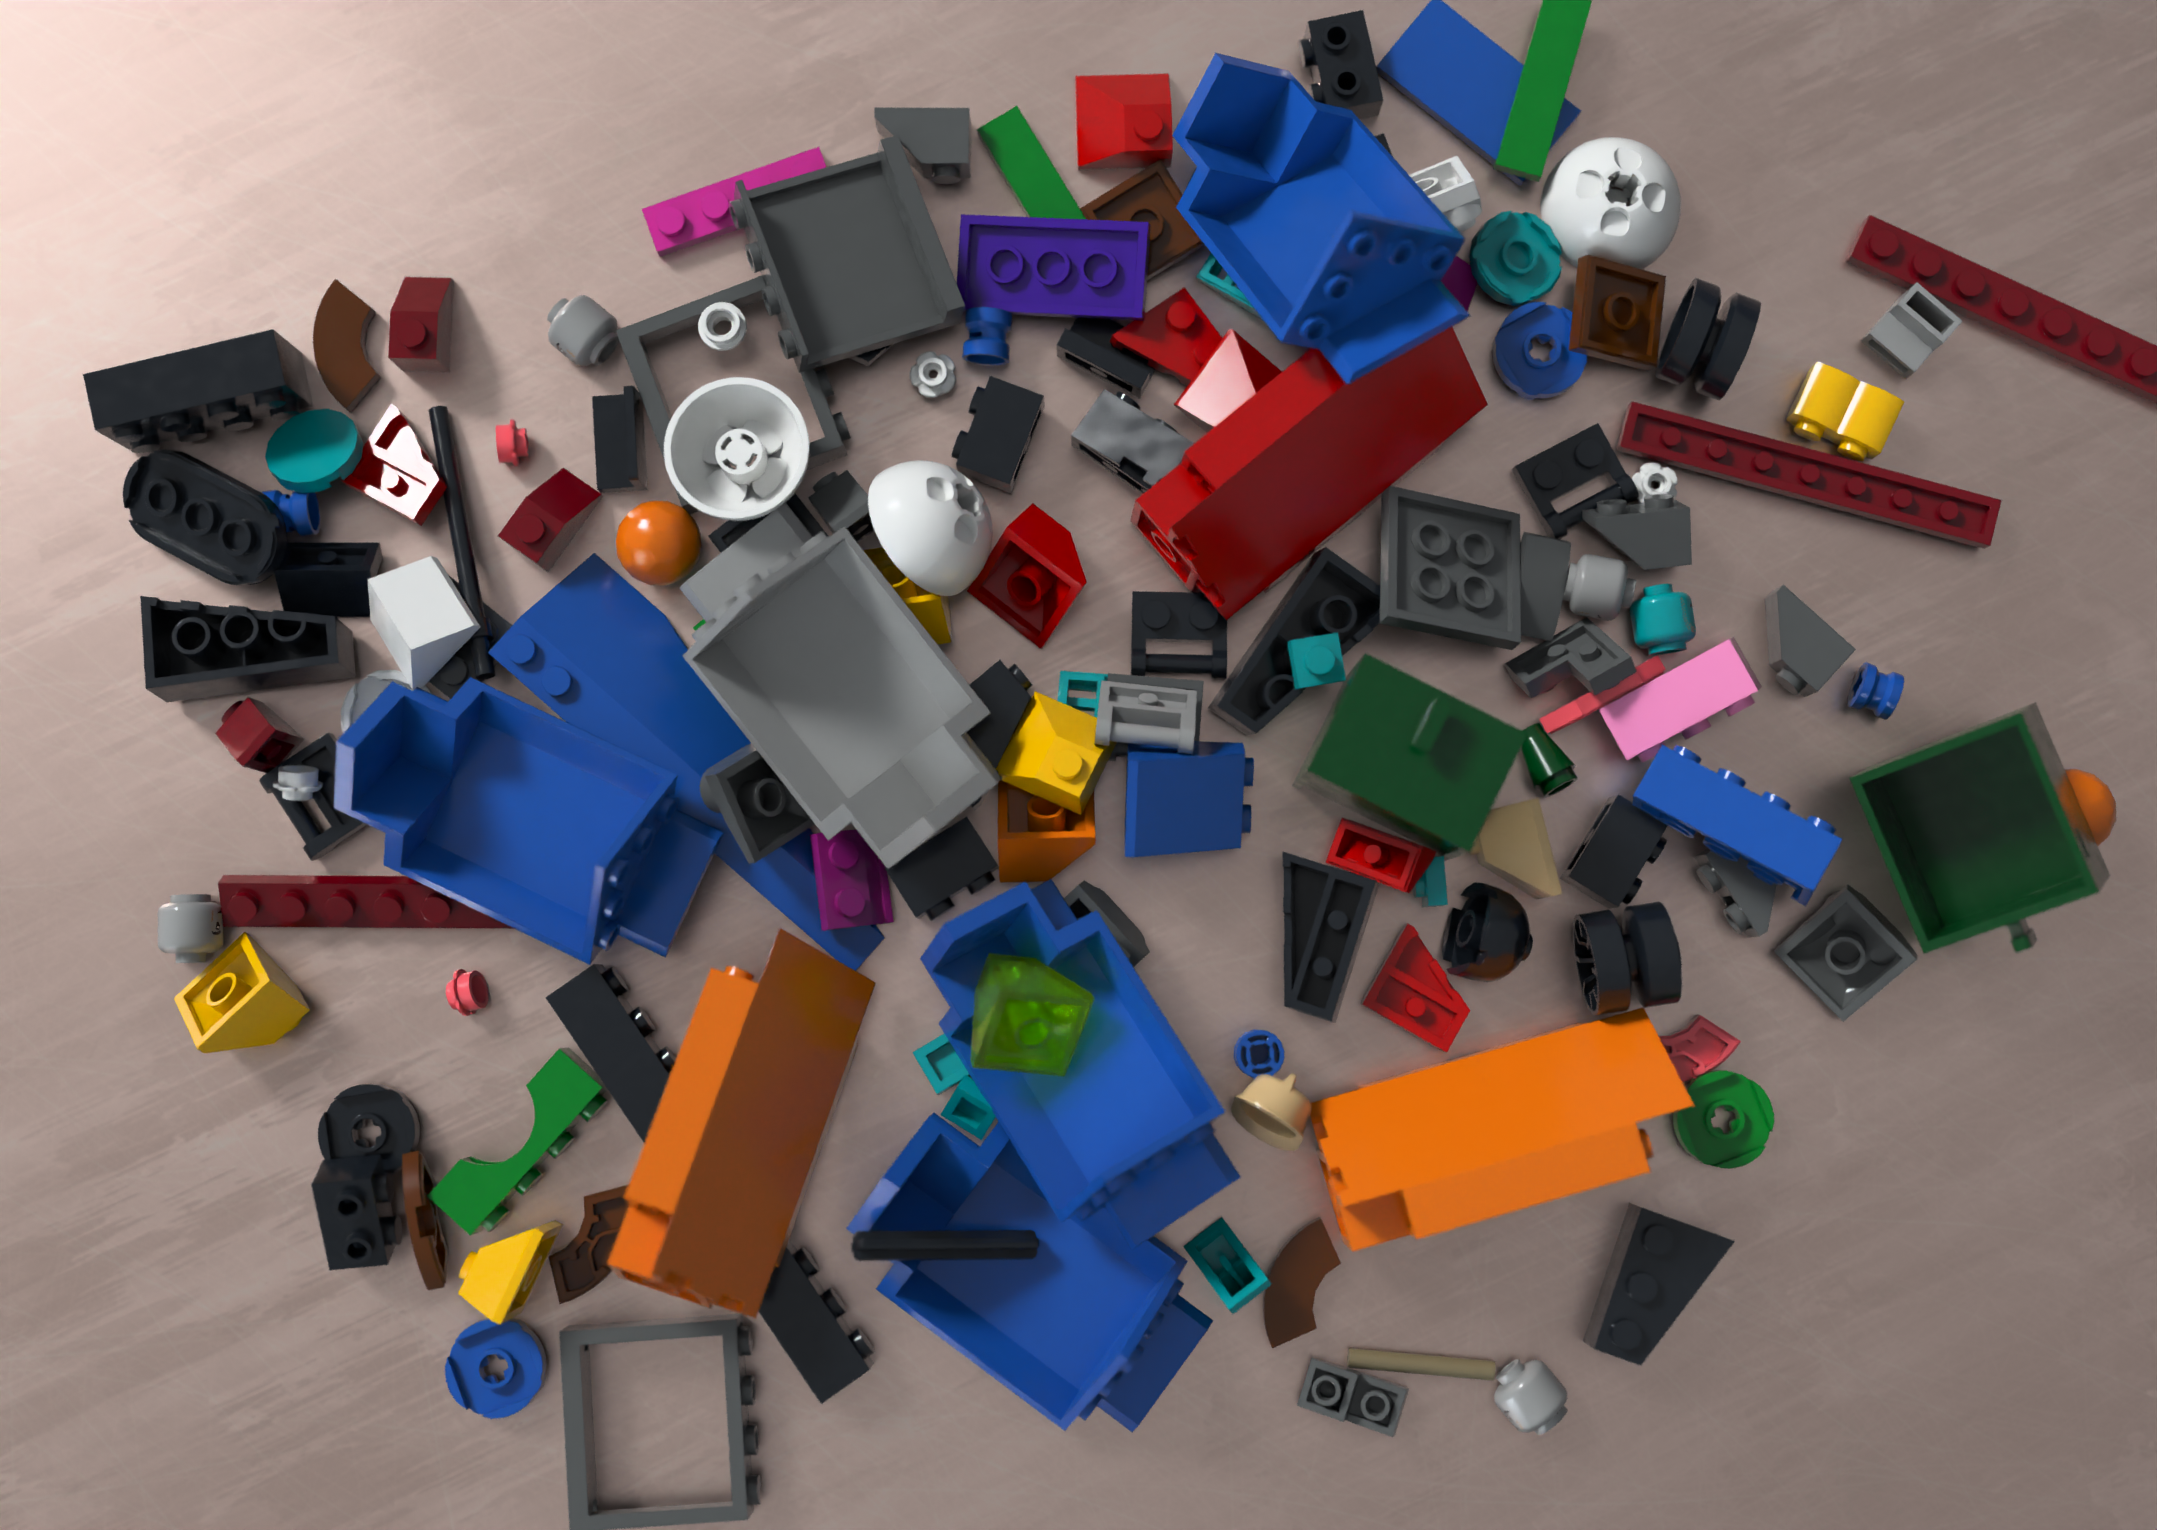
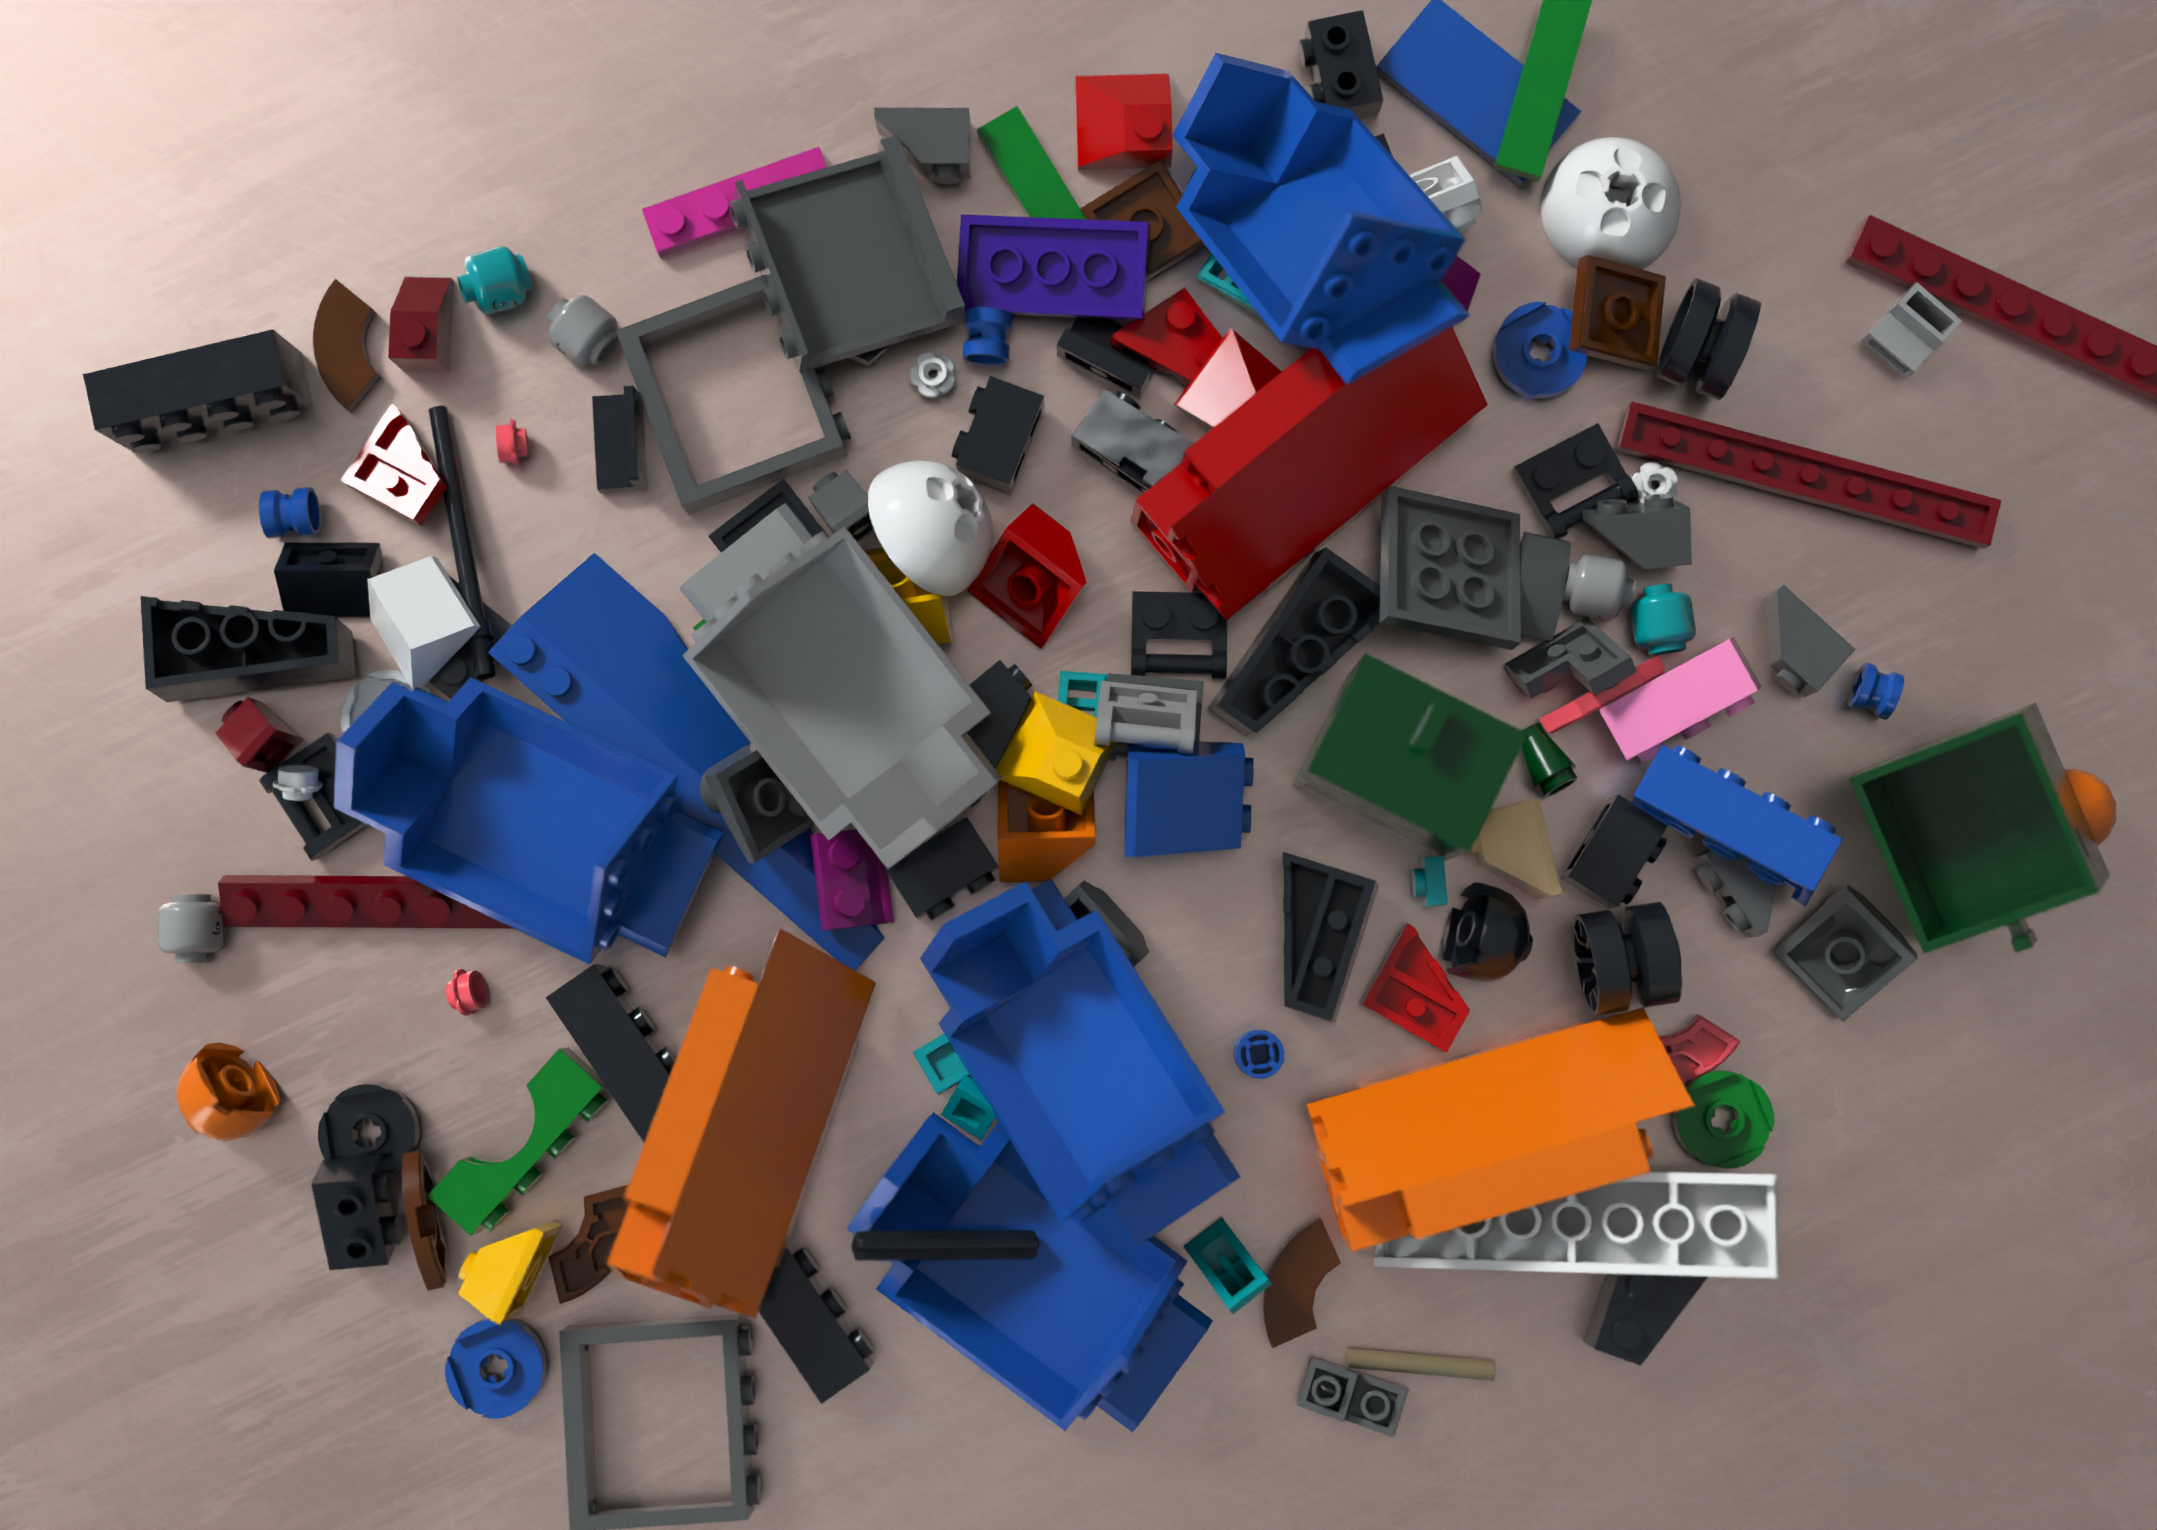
black tile [123,449,287,585] -> none
yellow slope [174,932,310,1054] -> none
teal tile [265,409,364,493] -> none
dark red slope [498,468,603,572] -> none
orange piece [616,500,702,586] -> none
white piece [664,377,810,521] -> none
white plate [698,302,747,351] -> none
clear neon green slope [971,953,1094,1076] -> none
tan piece [1231,1073,1312,1151] -> none
teal plate [1287,633,1346,689] -> none
red slope [1325,817,1436,893] -> none
teal tile [1469,211,1562,306] -> none
light grey head [1494,1359,1567,1435] -> none
yellow brick [1785,362,1904,461] -> none
none -> orange cylinder [176,1042,280,1142]
none -> teal head [457,246,532,315]
none -> white tile [1374,1172,1779,1278]

